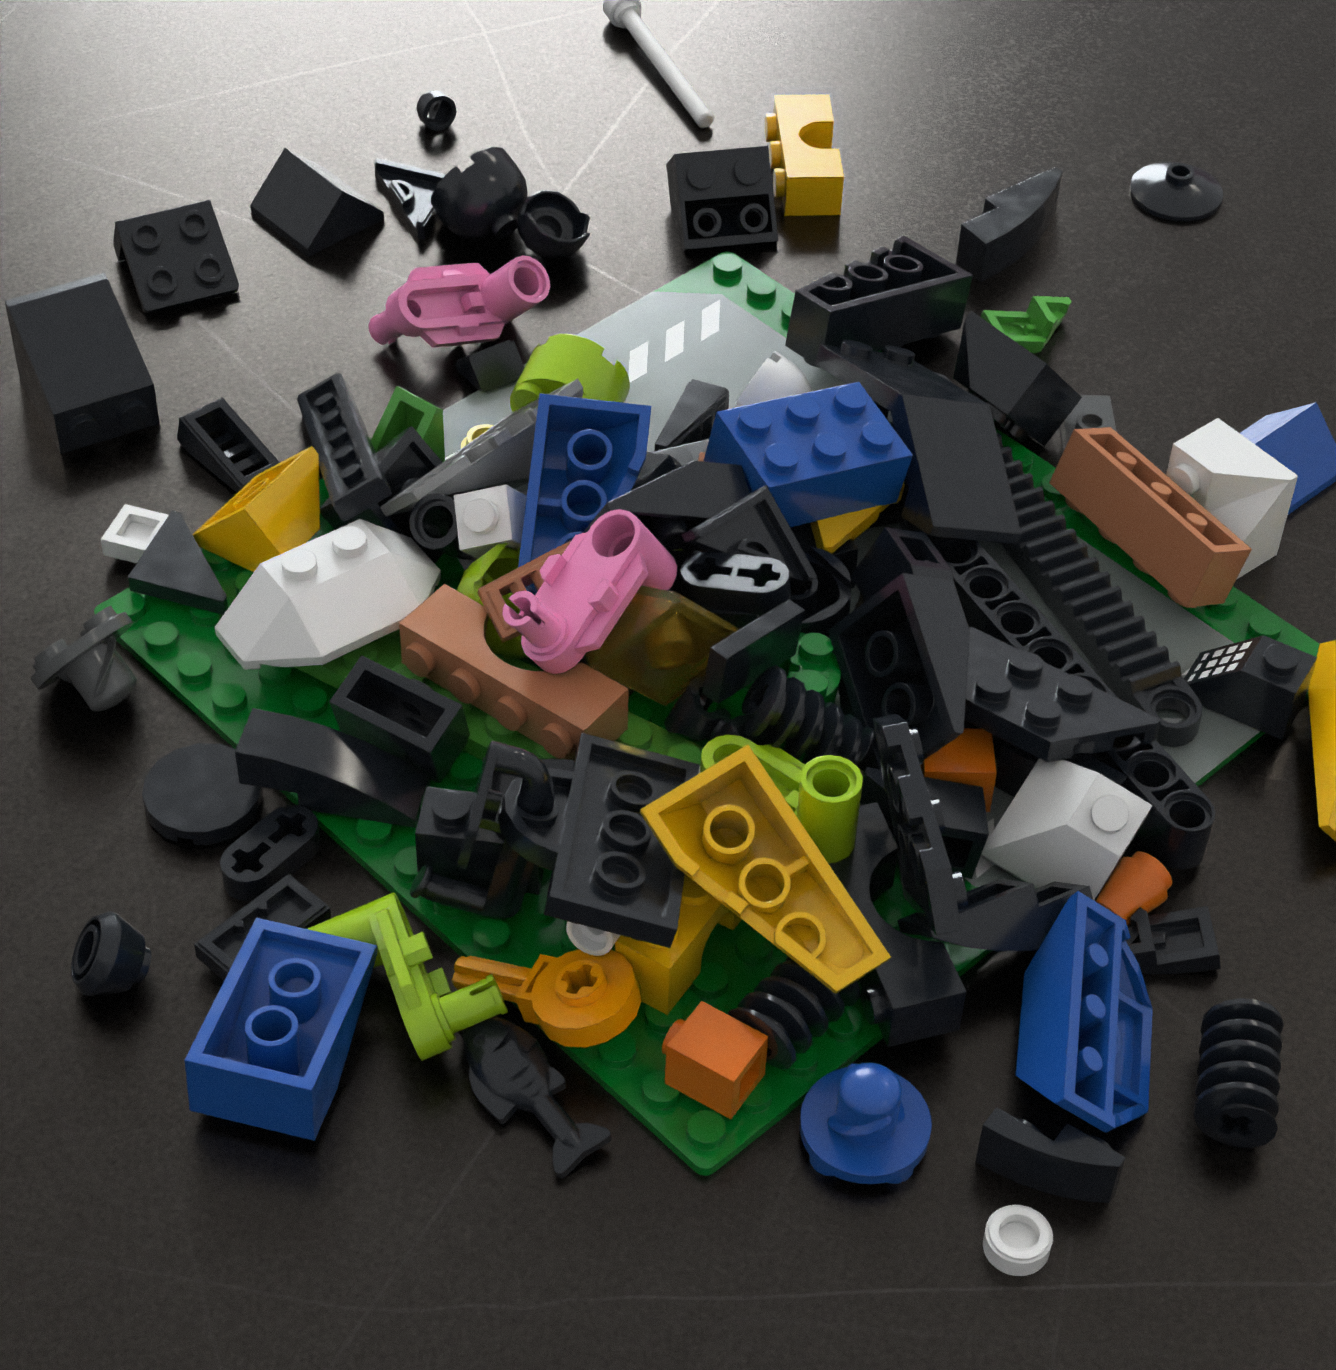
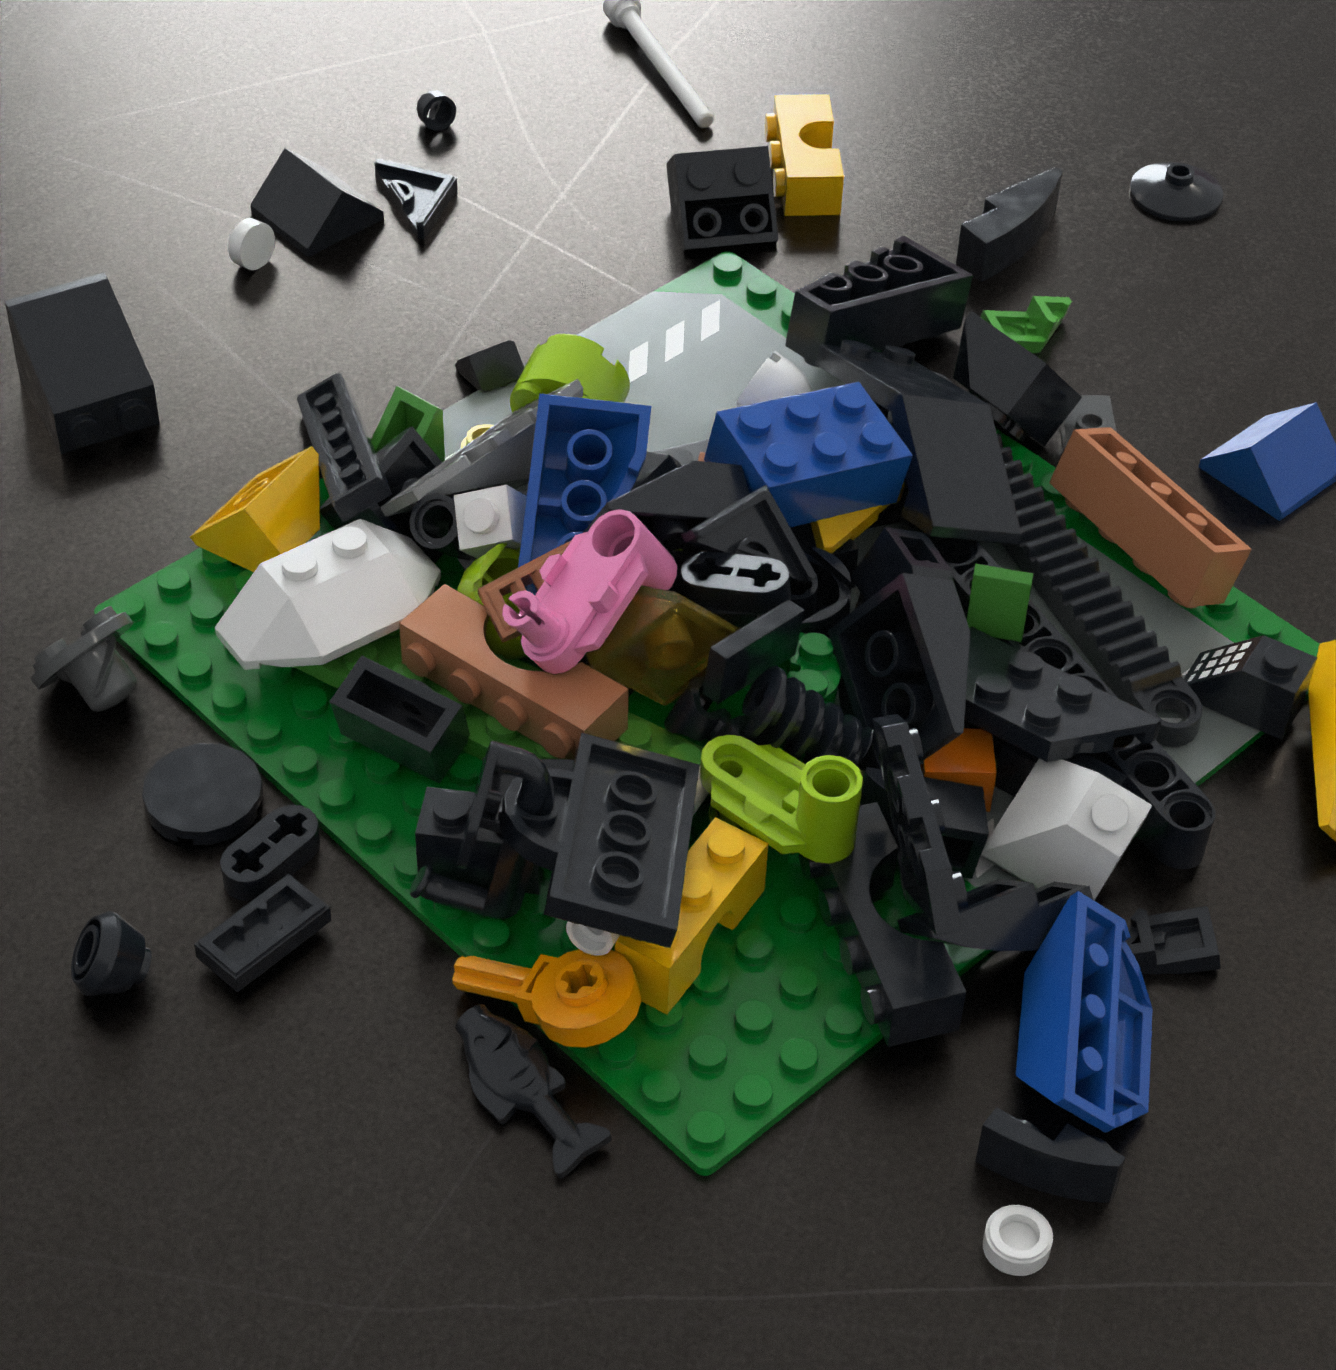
white plate [101,504,169,563] -> none
black bracket [113,200,239,314] -> none
black tile [128,510,228,615] -> none
black slope [177,397,280,493] -> none
blue slope [184,918,377,1141] -> none
black slope [235,708,430,828] -> none
lime piece [308,892,508,1061] -> none
bright pink piece [368,255,550,348] -> none
black cylinder [431,147,528,241] -> none
black hair [517,190,590,260] -> none
yellow wedge [640,745,891,994] -> none
black slope [654,379,729,451] -> none
orange brick [662,1001,769,1119] -> none
black piece [728,956,861,1069] -> none
blue plate [799,1063,932,1184] -> none
orange cone [1095,851,1172,927] -> none
white slope [1166,418,1298,580] -> none
black piece [1193,998,1284,1148] -> none
none -> white tile [228,218,275,270]
none -> bright green slope [967,563,1034,642]

